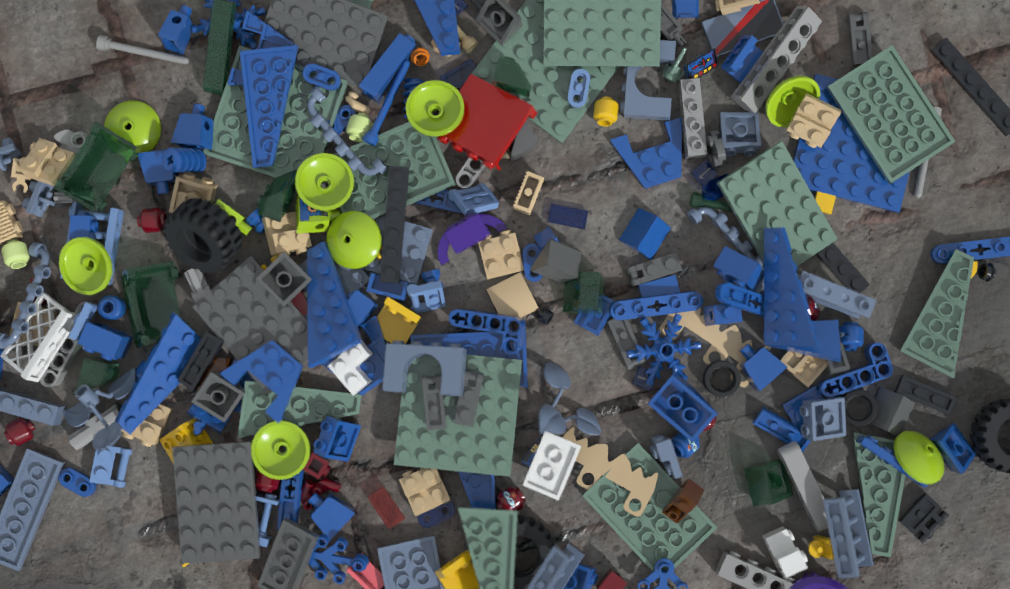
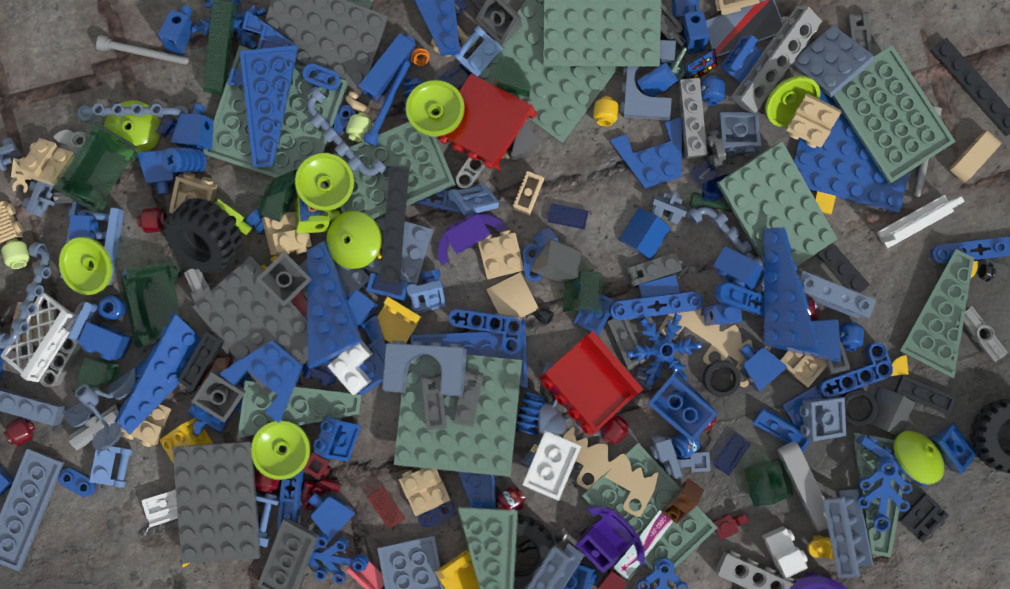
medium blue plate [567,69,590,108] -> none
none -> sand blue bar [78,104,190,122]
none -> white plate [142,489,178,527]
none -> clear blue tile [156,116,177,138]
none -> clear blue plate [301,363,337,386]
none -> medium blue plate [452,26,503,77]
none -> blue piece [516,392,547,435]
none -> red panel [539,331,643,437]
none -> dark purple piece [576,505,645,573]
none -> dark red head [600,415,629,444]
none -> sticker [614,510,673,579]
none -> blue piece [637,62,680,97]
none -> sand blue hips [652,190,687,224]
none -> sand blue plate [677,451,711,473]
none -> blue torso [681,4,709,54]
none -> blue head [700,76,725,106]
none -> clear blue tile [713,433,750,476]
none -> dark red plate [713,513,749,540]
none -> sand blue plate [791,25,875,97]
none -> blue plant [857,458,912,532]
none -> white fence [876,195,965,249]
none -> yellow tile [891,355,909,376]
none -> tan beam [949,130,1001,183]
none -> light grey piece [963,306,1008,363]

